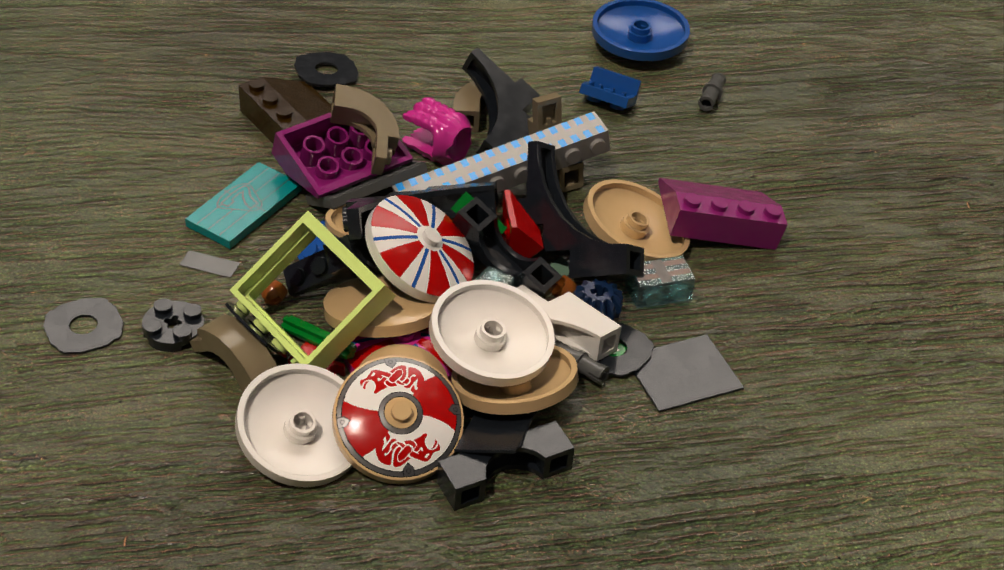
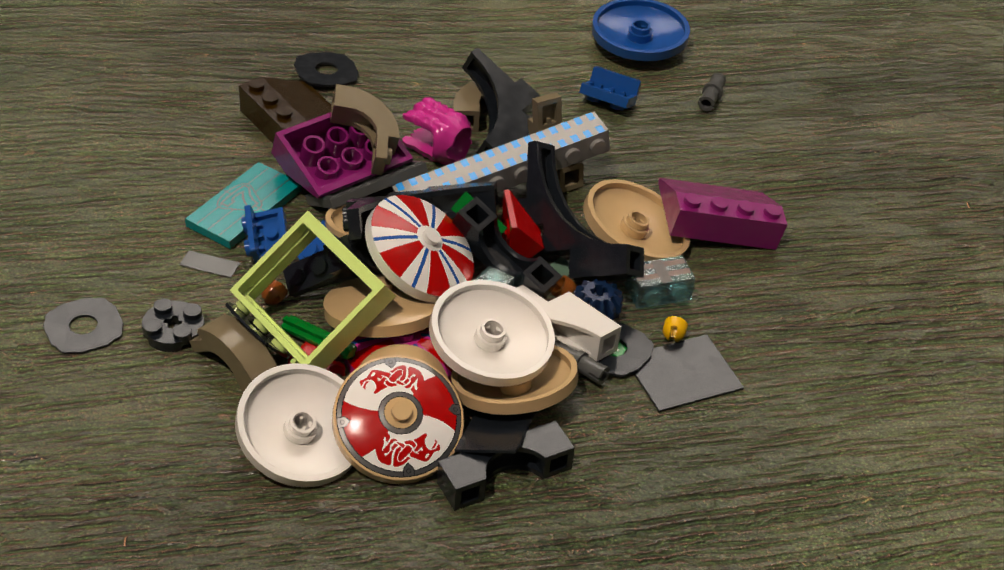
none -> blue bracket [241,205,288,264]
none -> yellow hinge [663,316,688,342]

